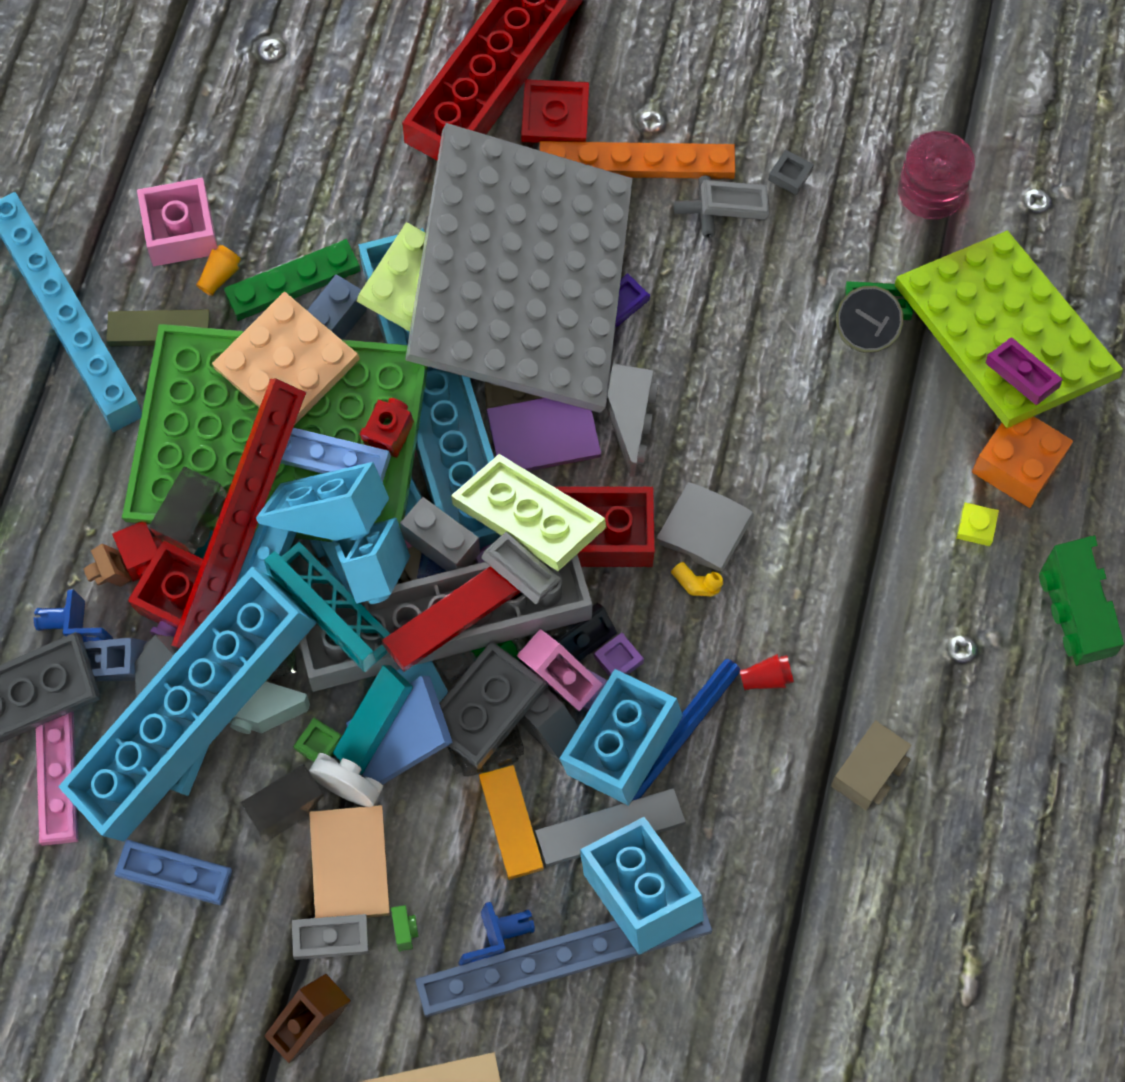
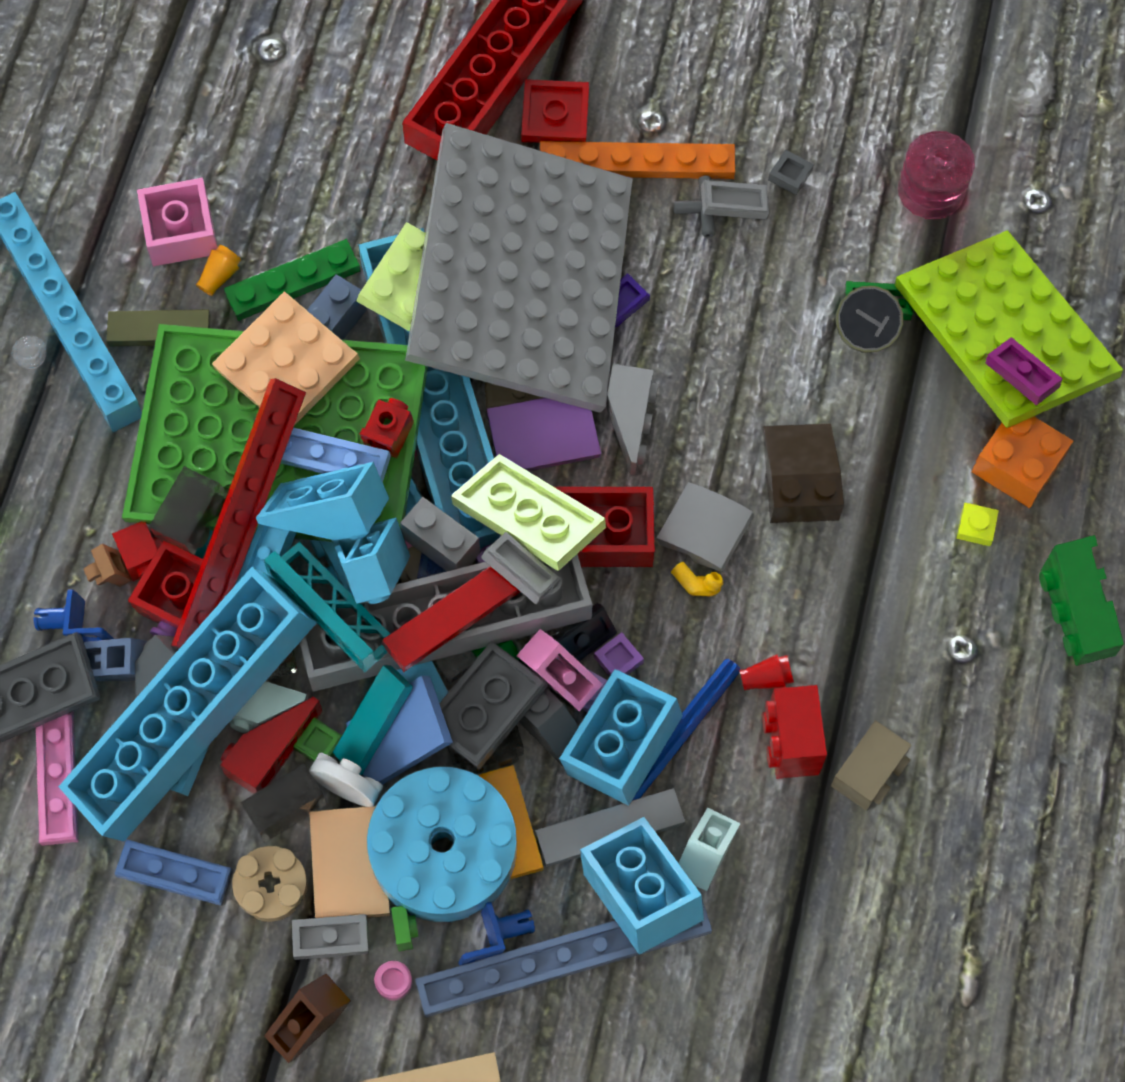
none -> clear plate [12,336,47,369]
none -> red slope [220,697,322,798]
none -> tan plate [232,846,308,922]
none -> medium azure brick [367,767,517,922]
none -> bright pink tile [374,961,412,1001]
none -> light aqua slope [679,808,740,891]
none -> red brick [762,685,827,779]
none -> dark brown slope [763,424,844,523]

